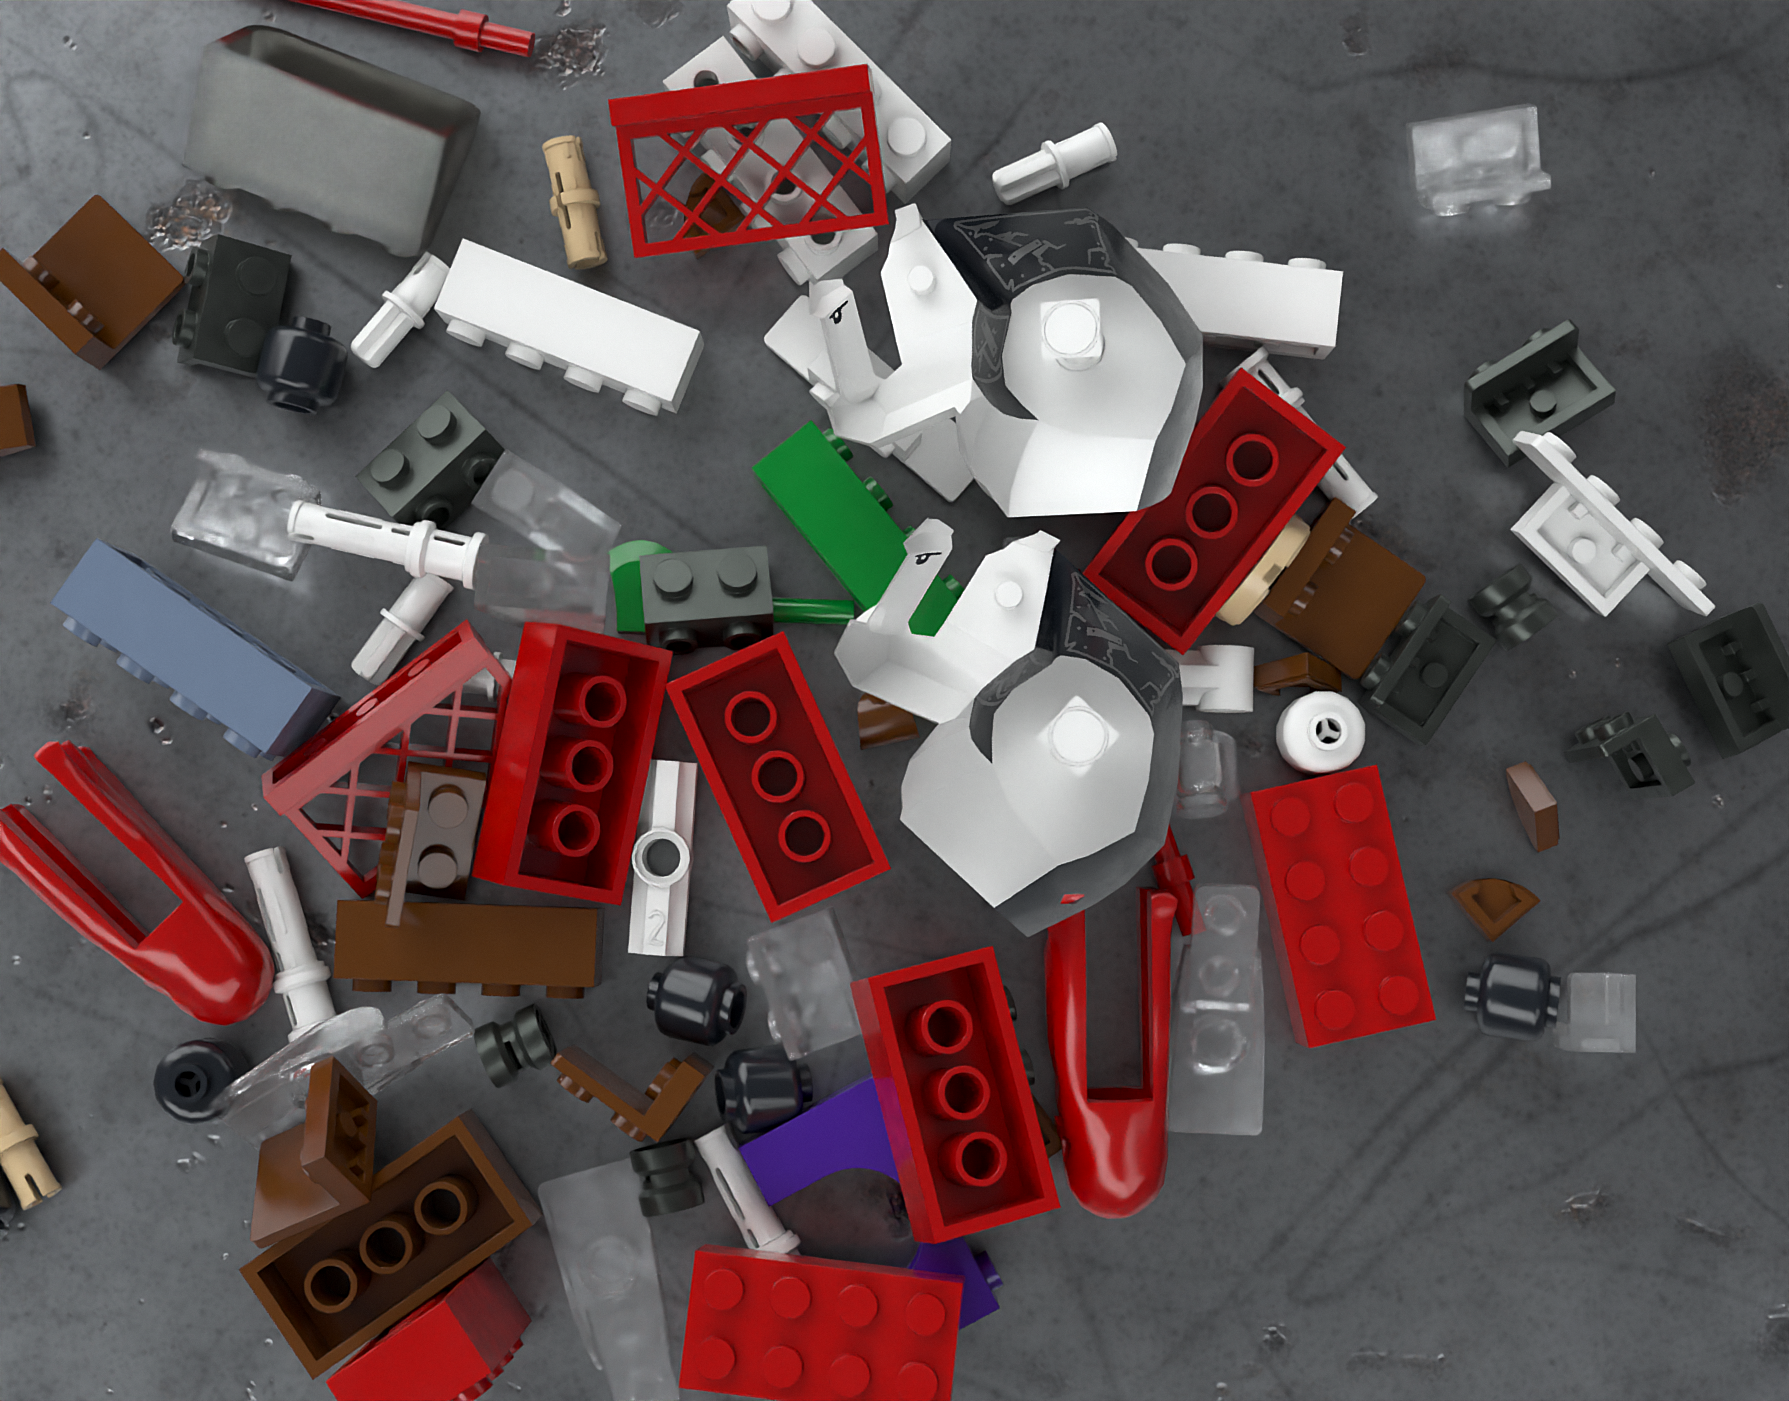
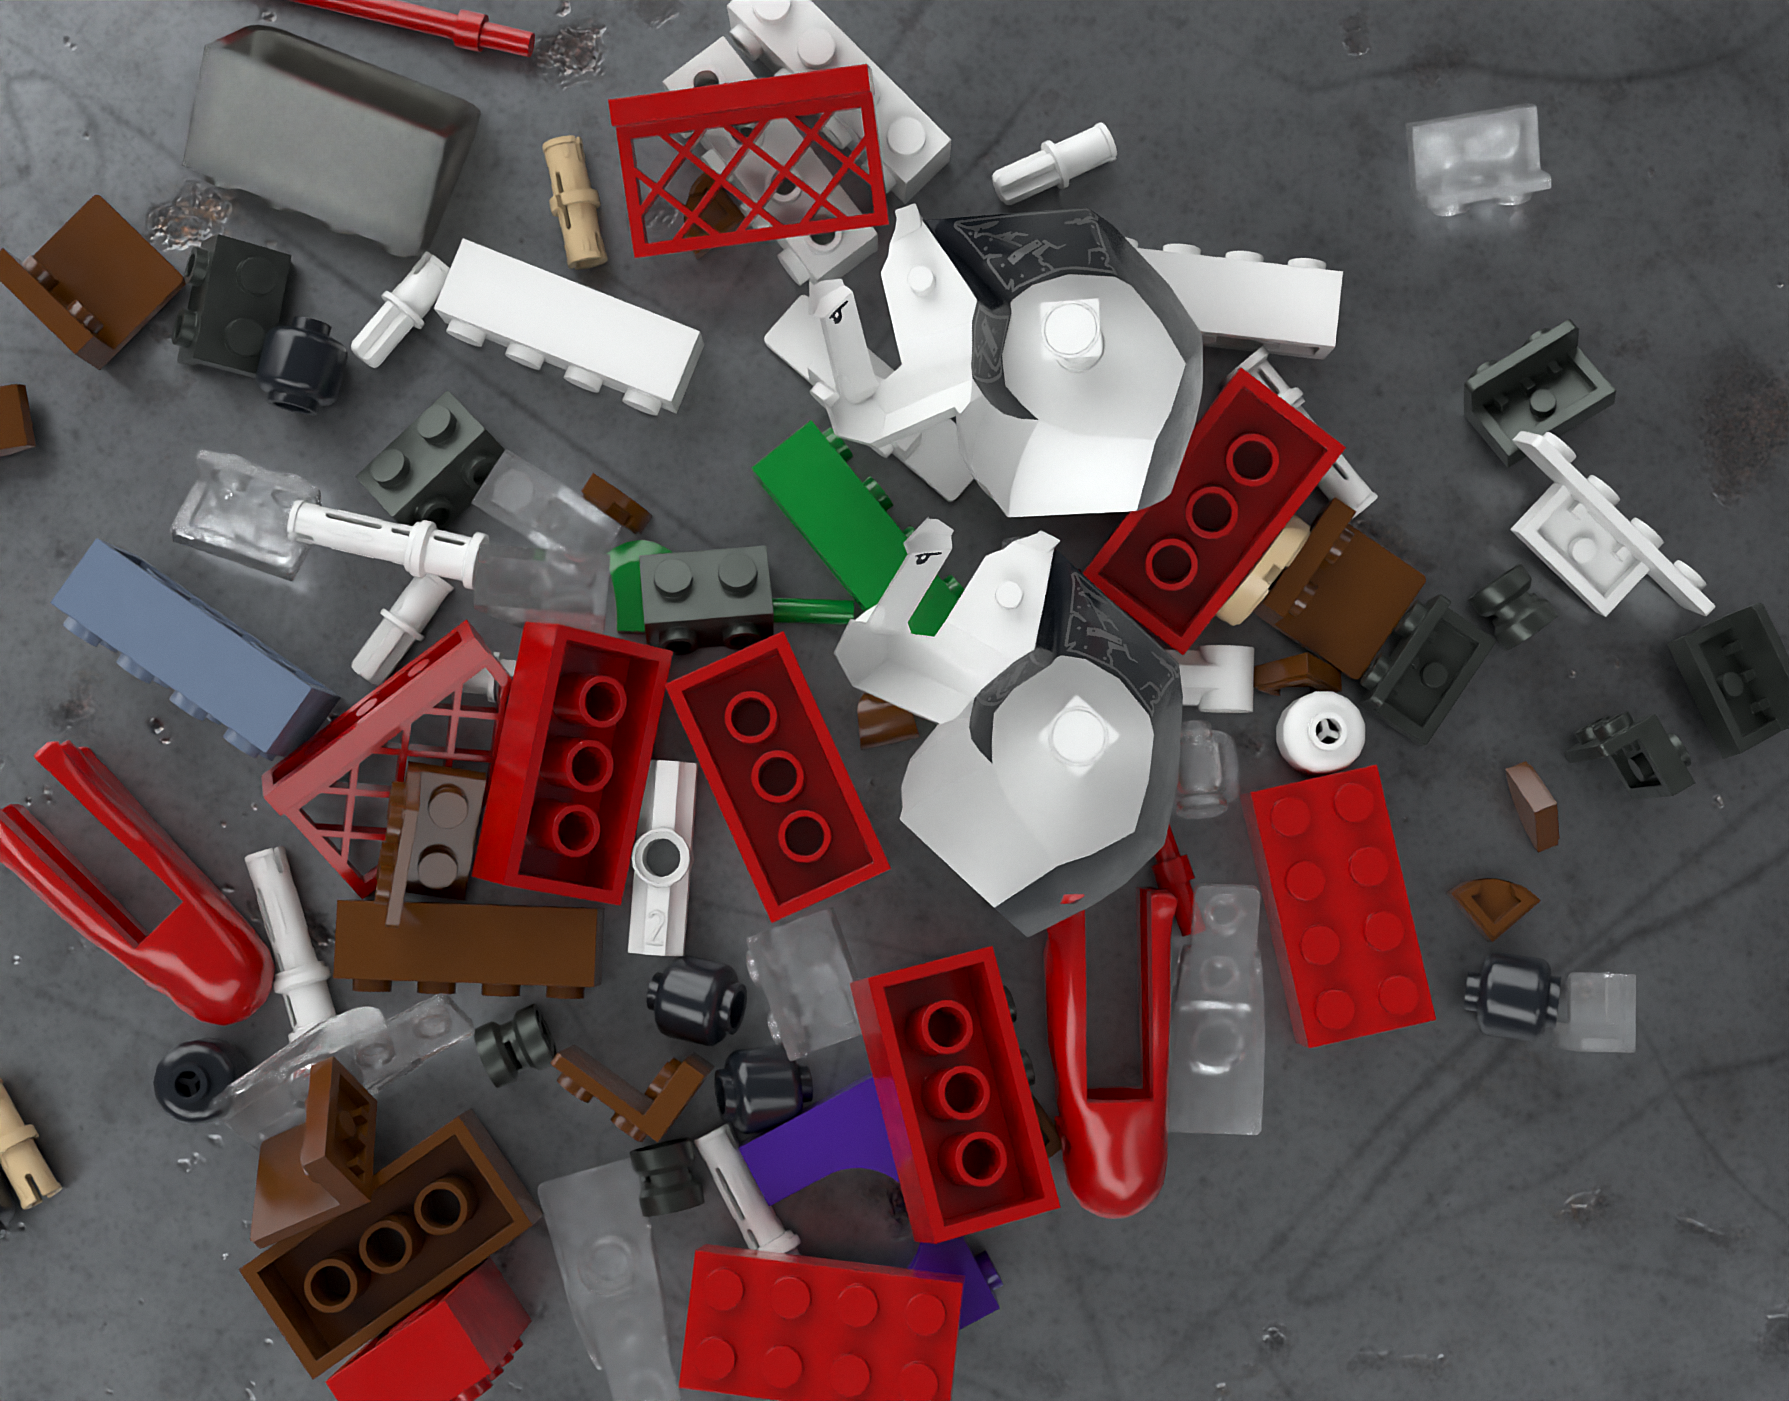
none -> reddish brown tile [581,473,653,535]

